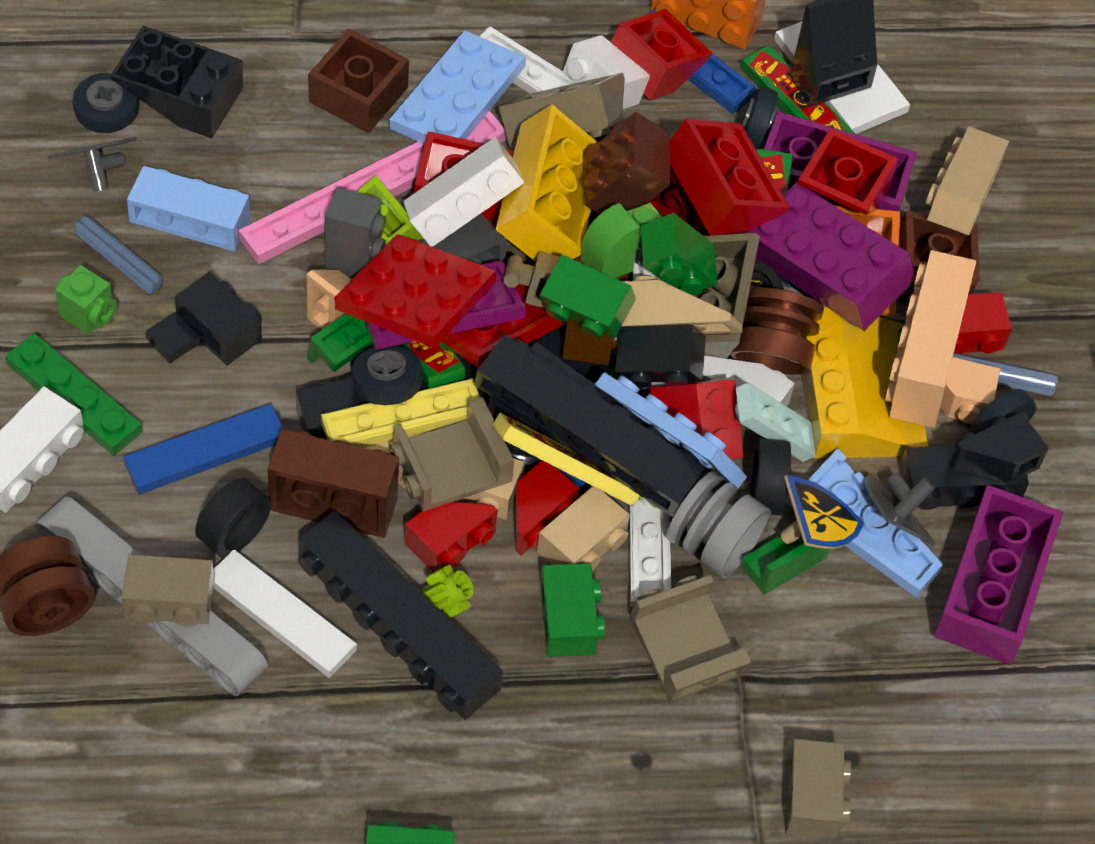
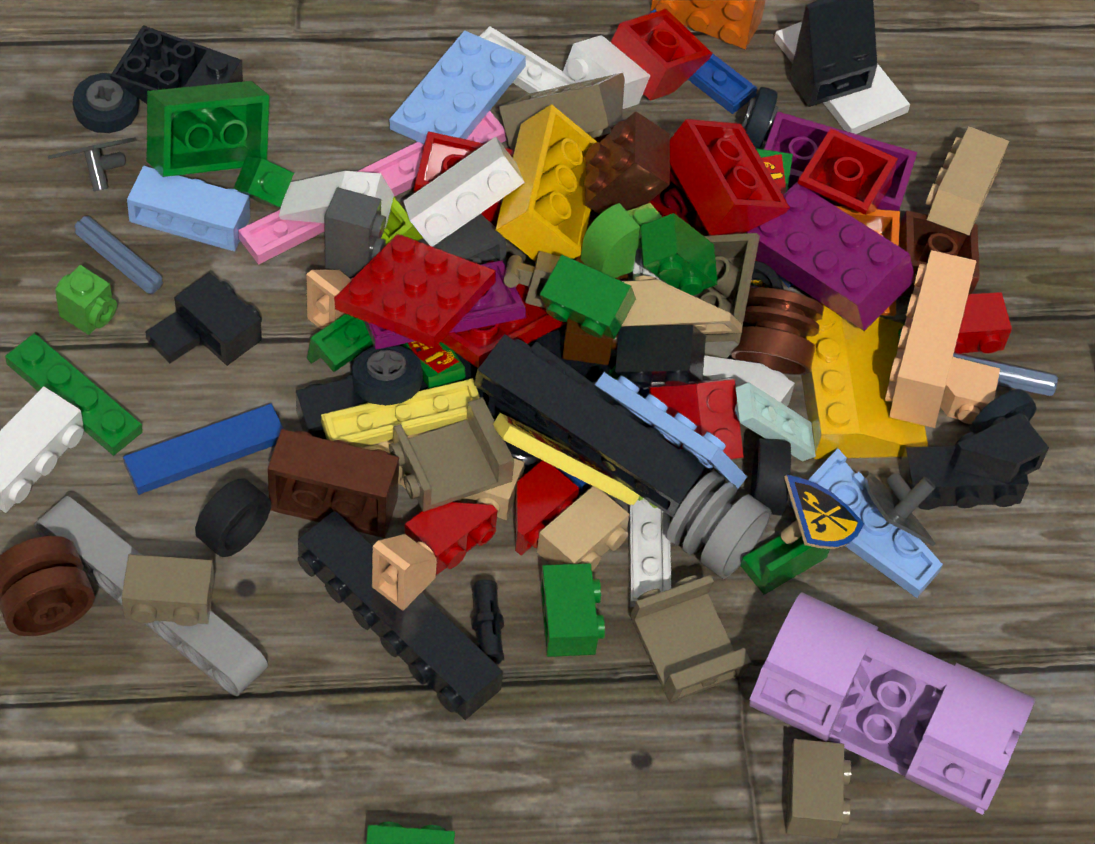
white tile [213,550,357,678] -> none
copper brick [308,28,409,133] -> none
lime gear [423,565,474,619] -> none
tile [740,45,856,134] -> none
magenta brick [934,485,1063,665] -> none
none -> green brick [146,81,270,177]
none -> green brick [233,156,294,207]
none -> white slope [279,171,394,228]
none -> light nougat slope [372,534,437,611]
none -> black pin [471,580,504,664]
none -> lavender cylinder [749,592,1035,815]

